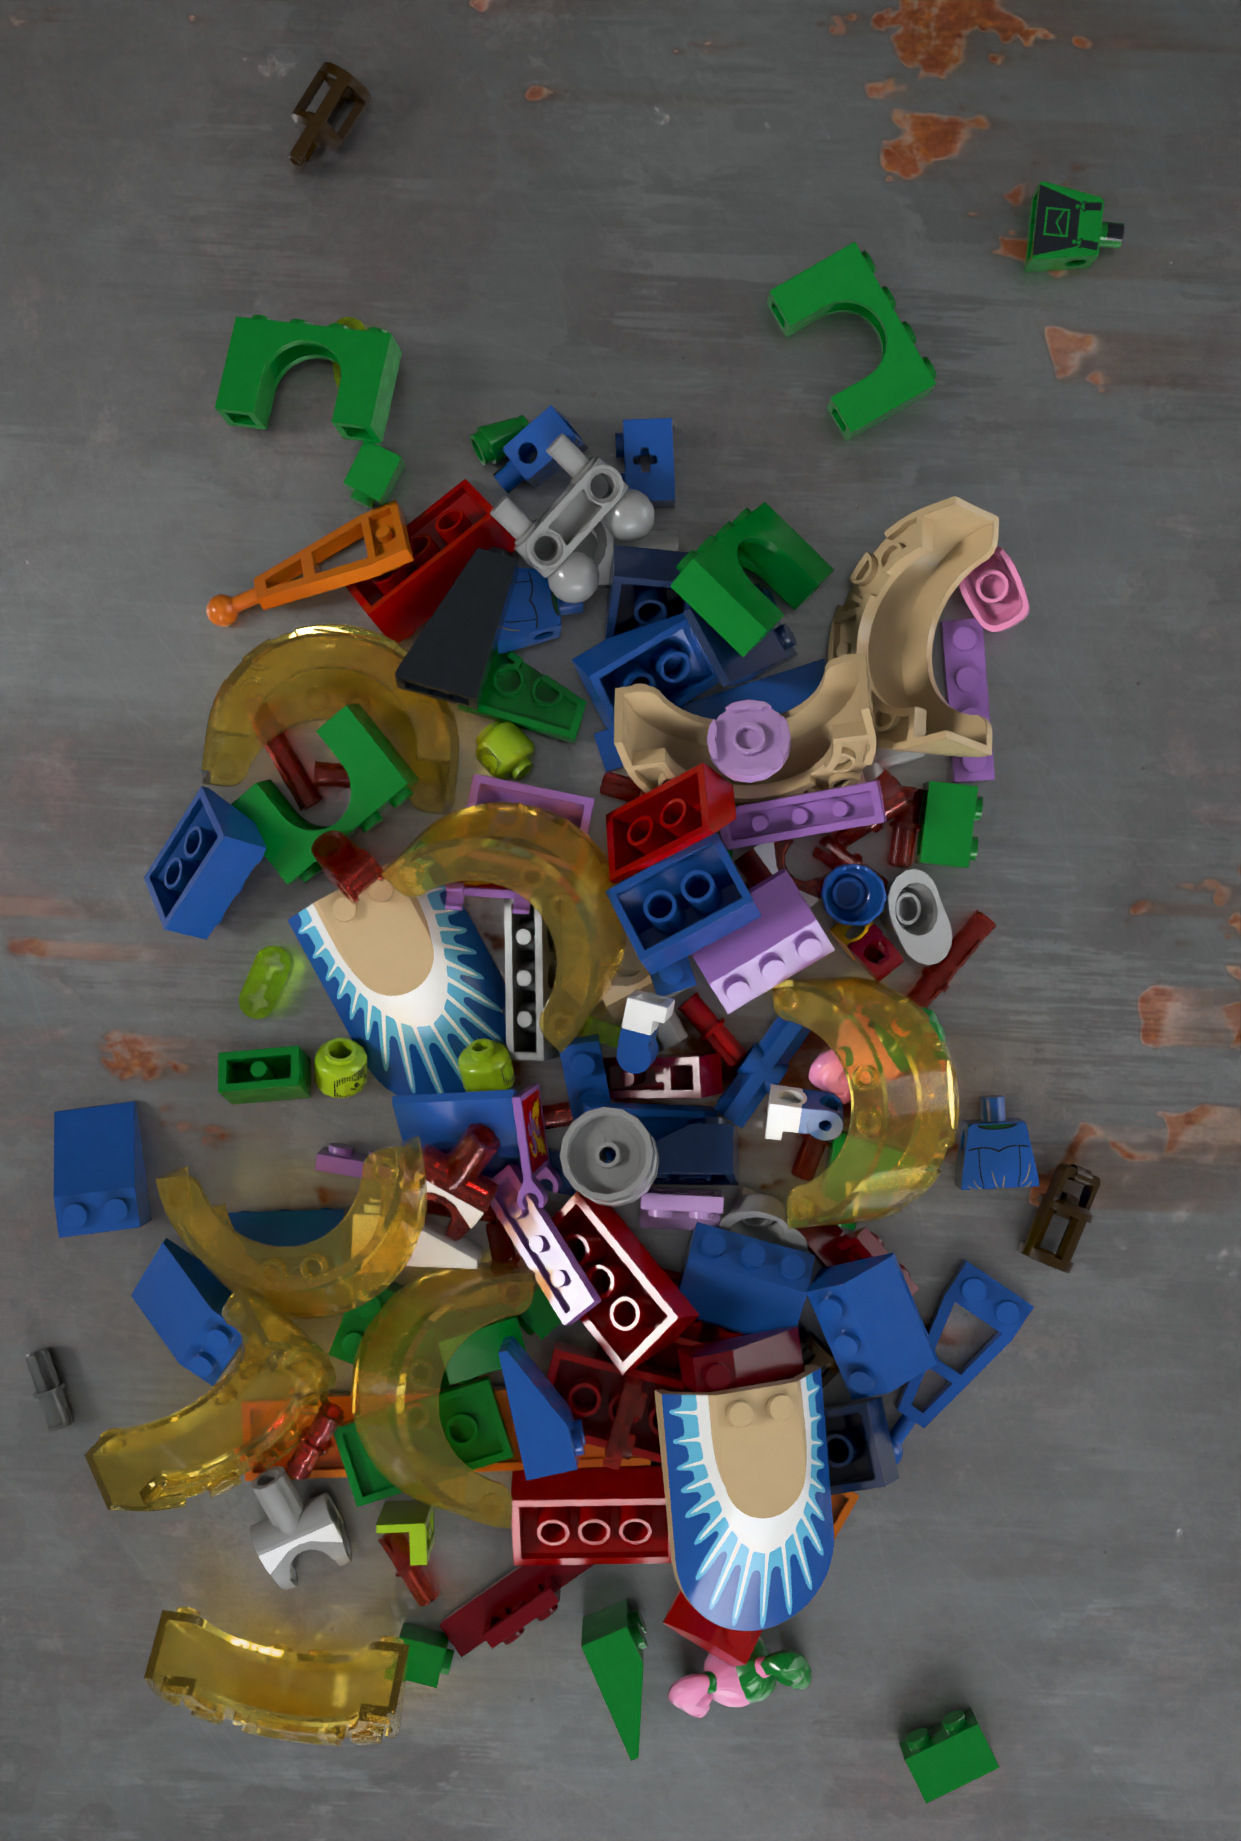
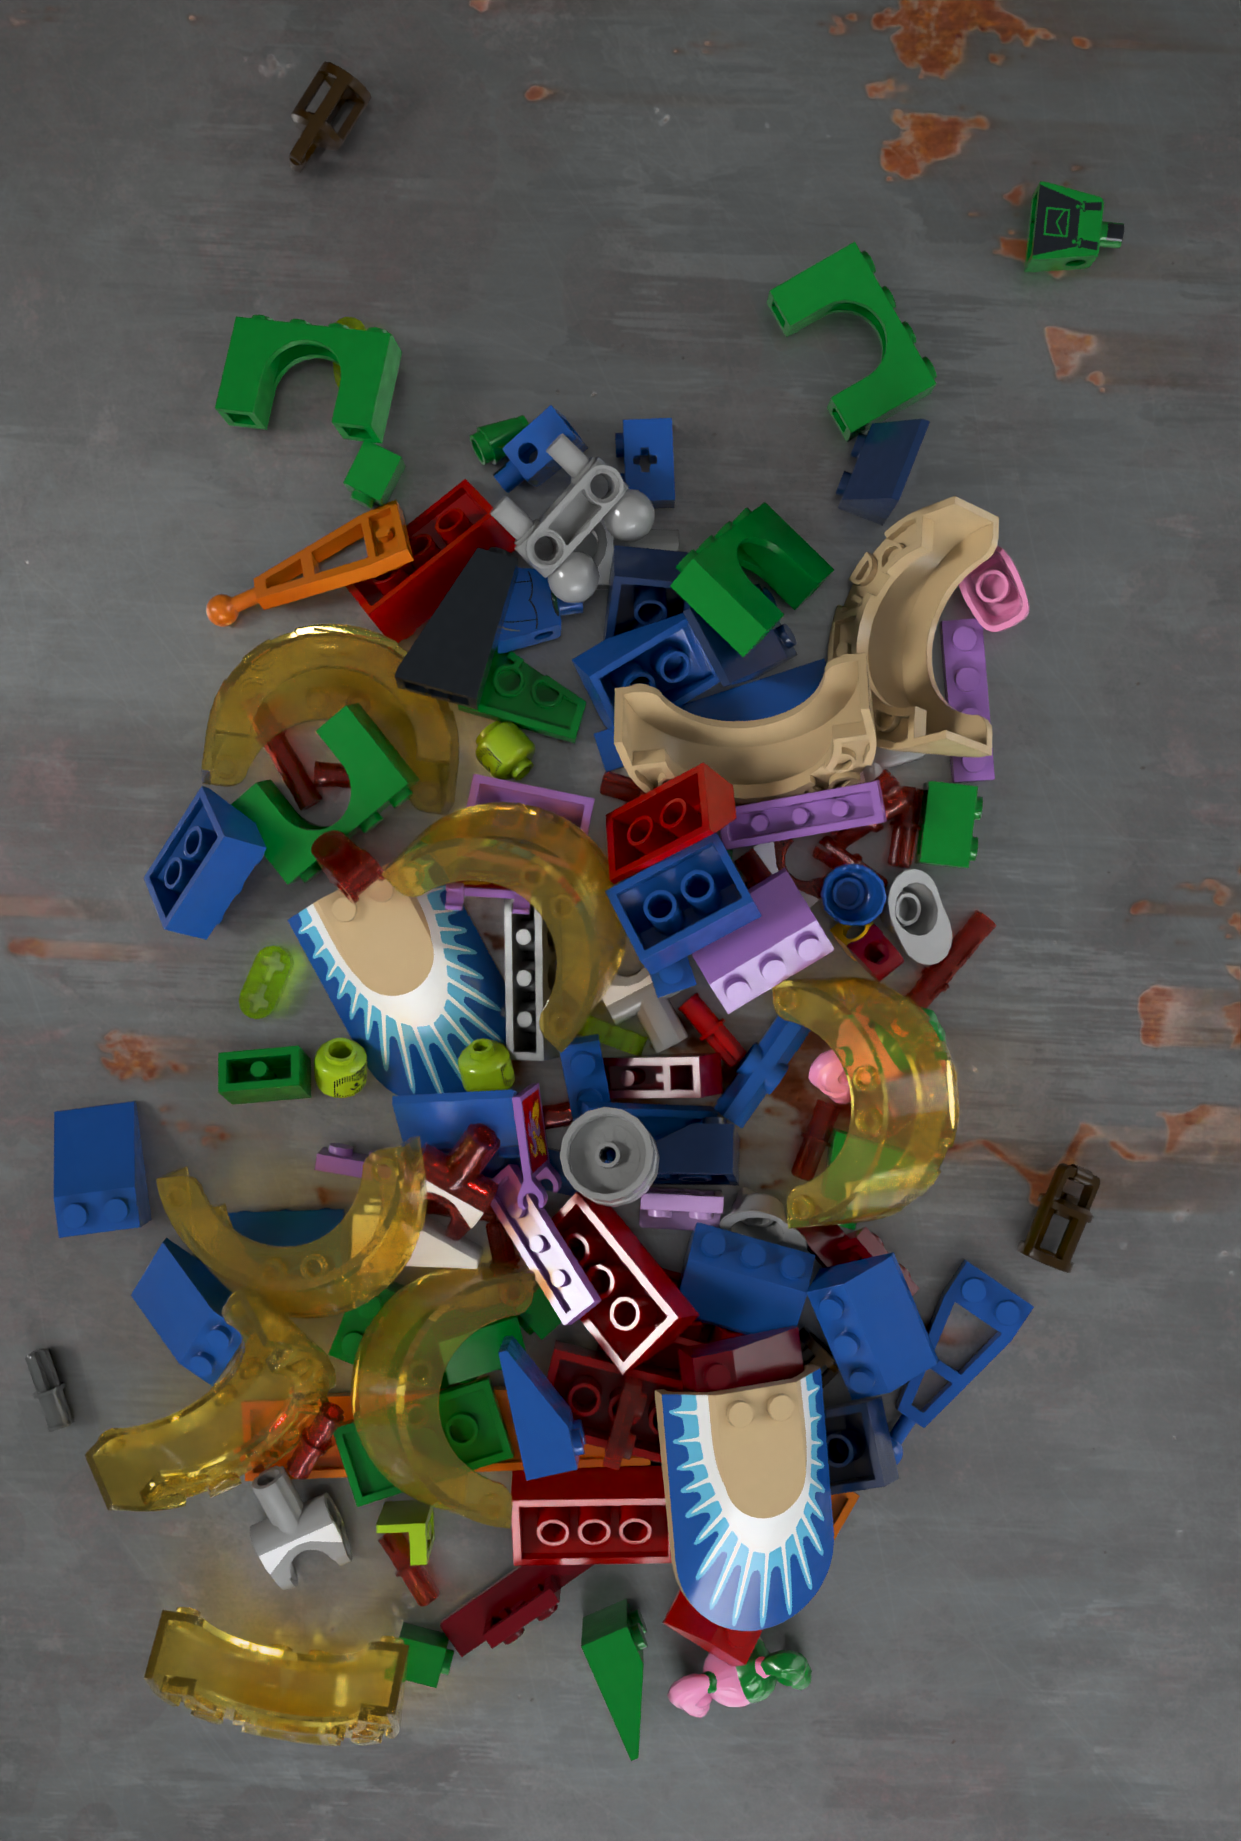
leg [617,989,675,1074] -> none
lavender tile [707,699,791,783] -> none
leg [765,1084,843,1141] -> none
green brick [899,1708,1000,1804] -> none
blue torso [955,1095,1039,1190] -> none
none -> dark blue slope [835,419,930,526]

